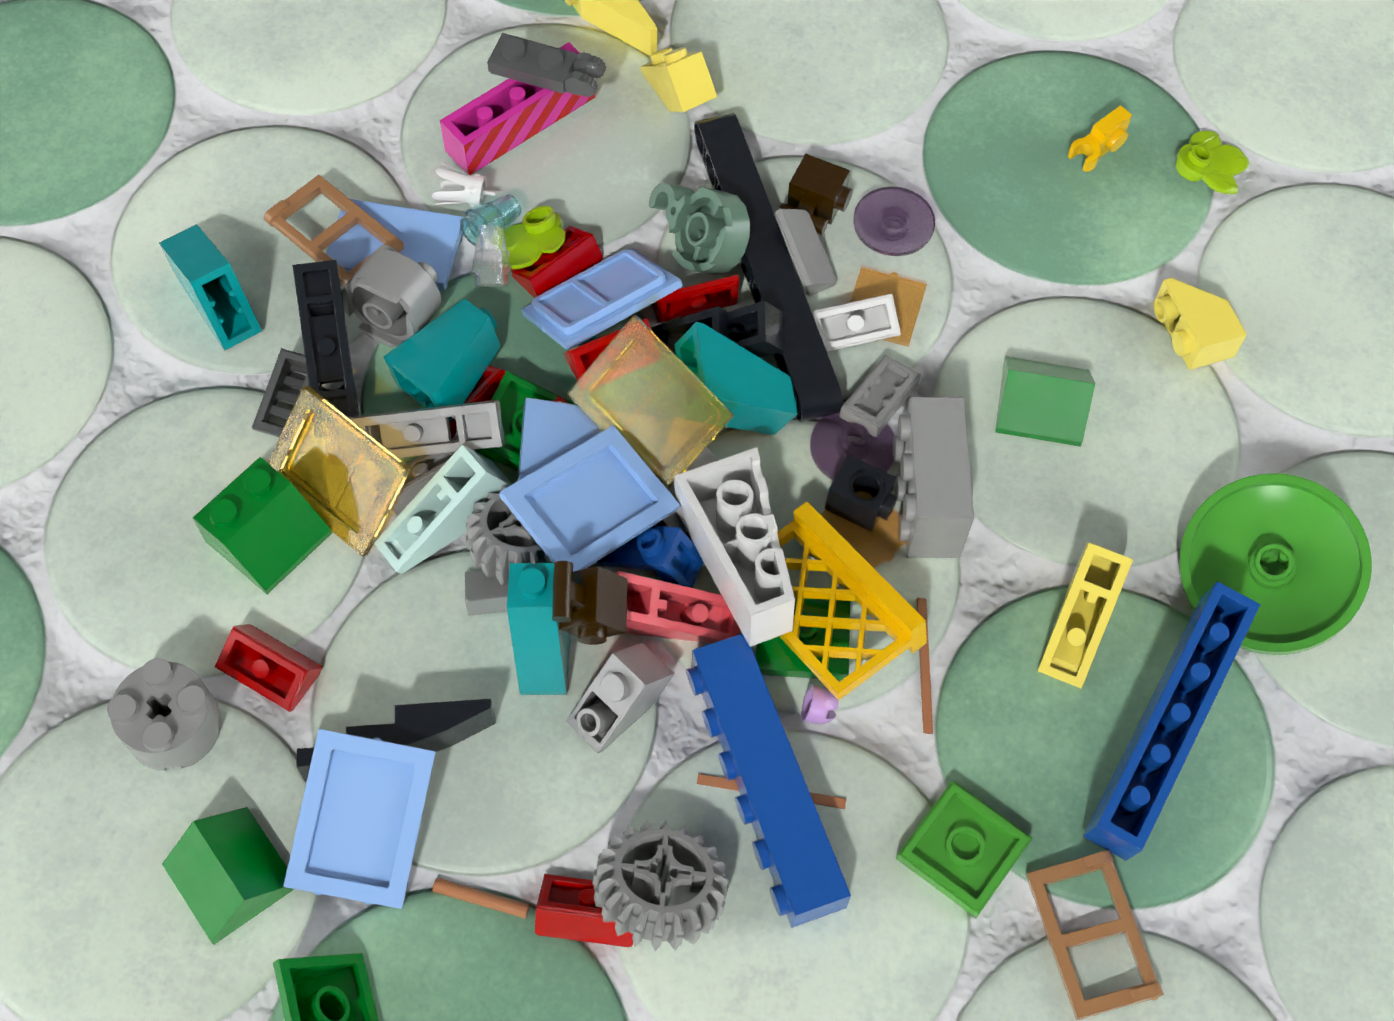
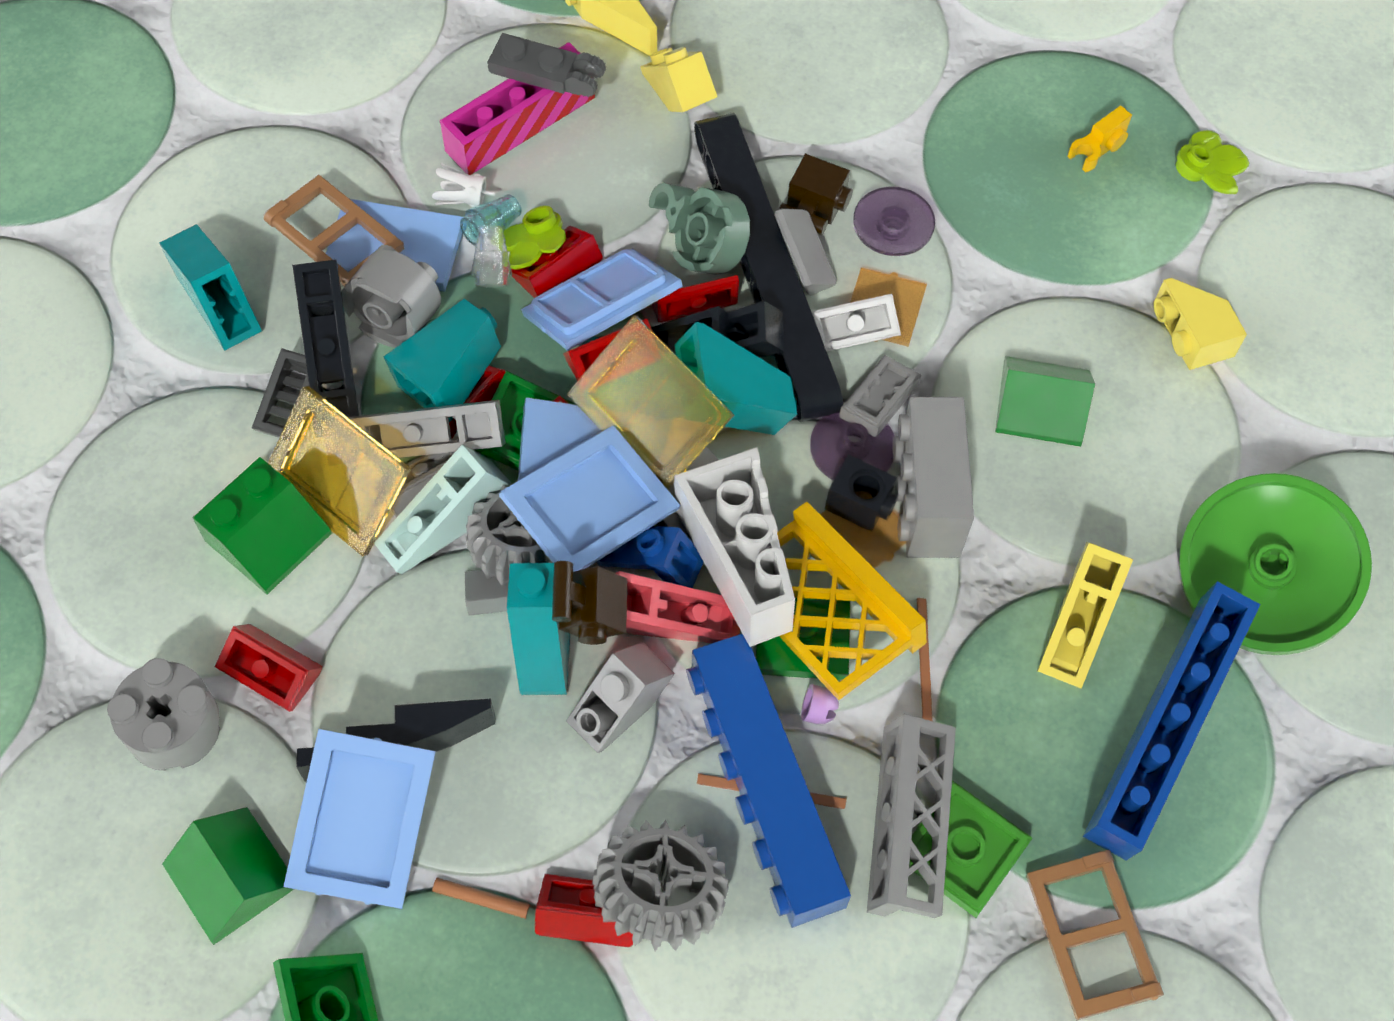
none -> light grey fence [867,714,956,918]

